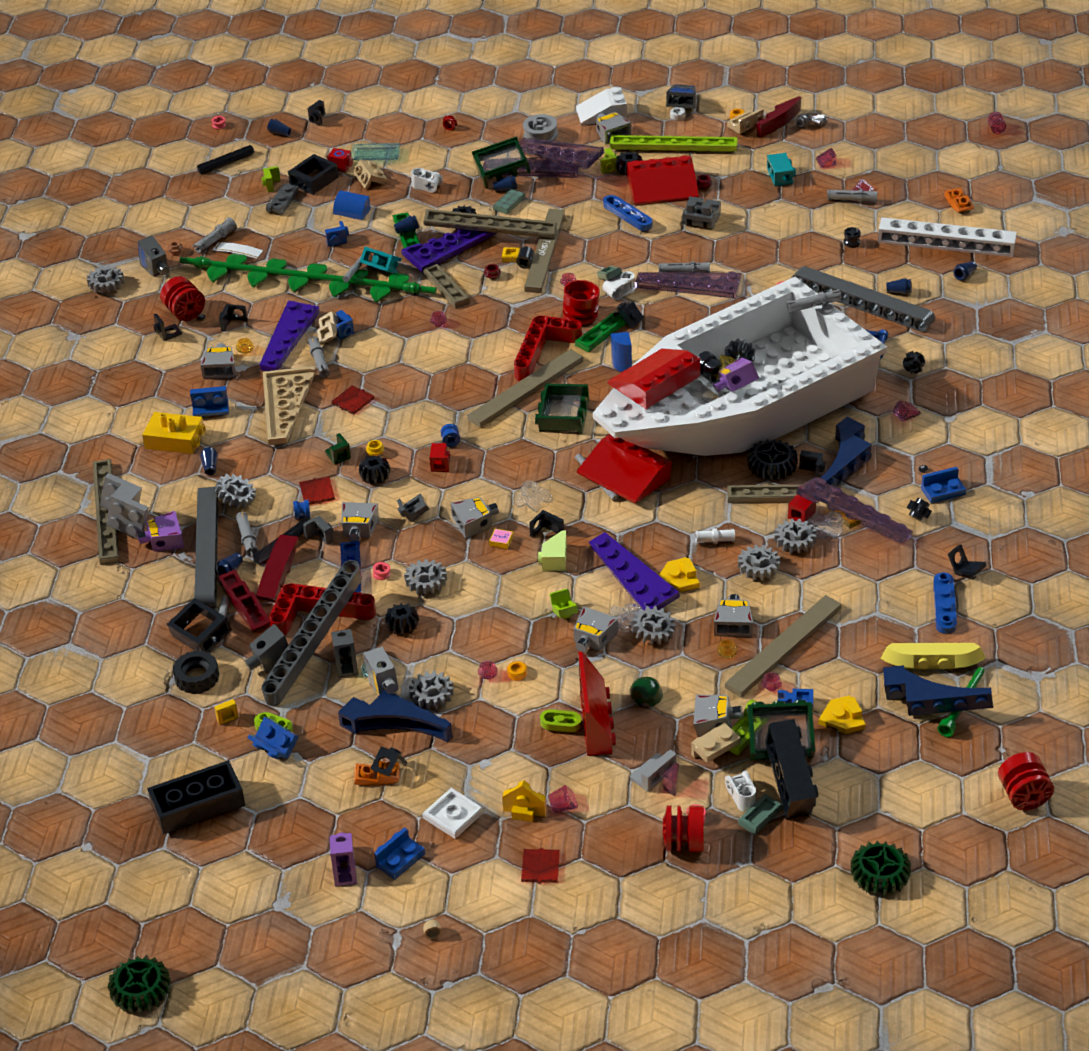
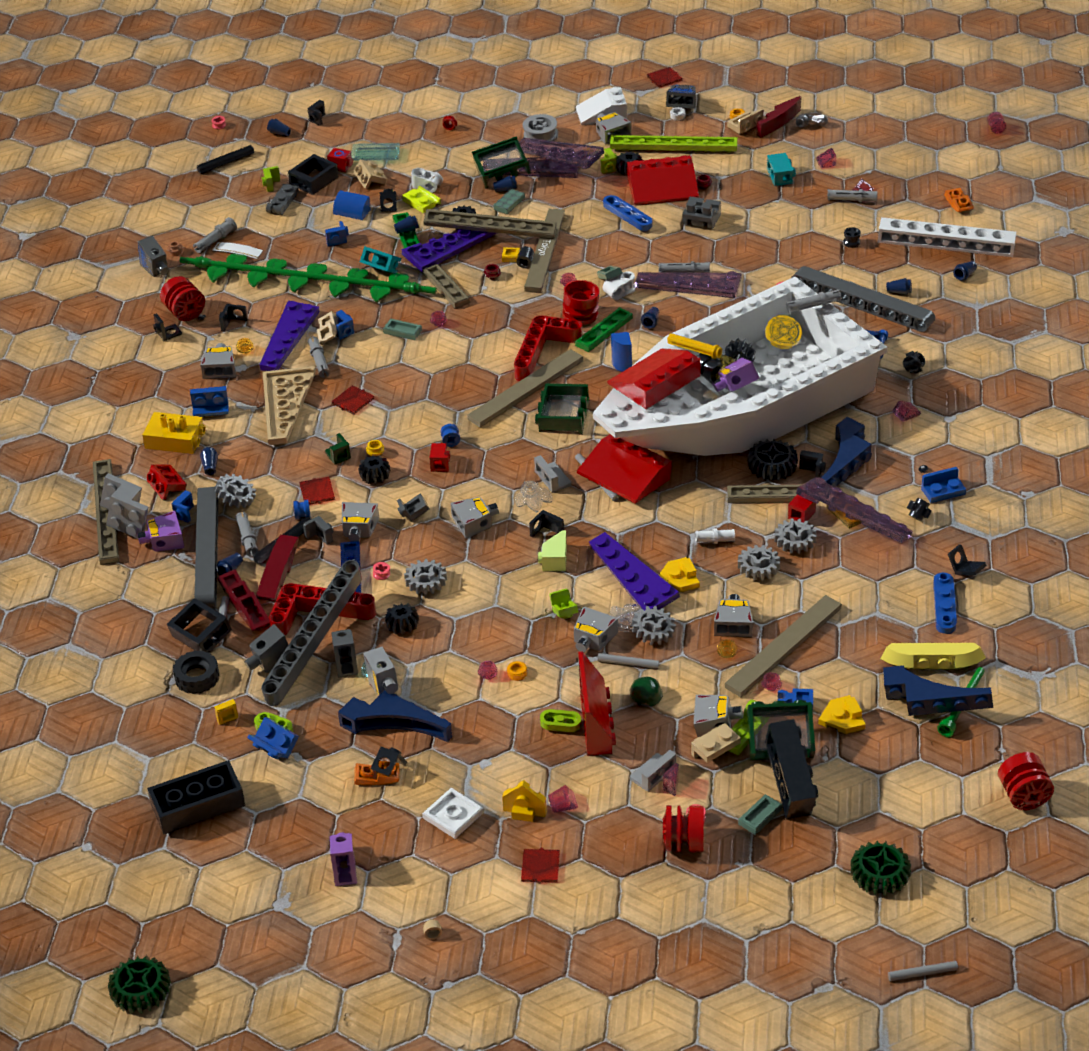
light grey gear [87,265,124,293] -> none
light grey bar [343,253,371,282] -> none
blue bracket [374,827,425,880] -> none
light grey gear [409,671,454,710] -> none
tile [489,528,513,549] -> none
black bracket [613,301,644,328] -> none
white piece [725,771,756,812] -> none
clear plate [807,512,844,539] -> none
none -> red bracket [147,464,187,500]
none -> blue bracket [171,490,194,523]
none -> black bracket [380,189,397,212]
none -> sand green tile [383,319,422,340]
none -> neon yellow plate [402,186,441,213]
none -> light grey panel [534,455,571,493]
none -> light grey bar [598,653,659,669]
none -> dark blue cone [641,307,659,329]
none -> clear red piece [647,67,682,88]
none -> yellow axle [667,333,723,359]
none -> yellow tile [765,315,802,349]
none -> light grey bar [888,961,958,981]

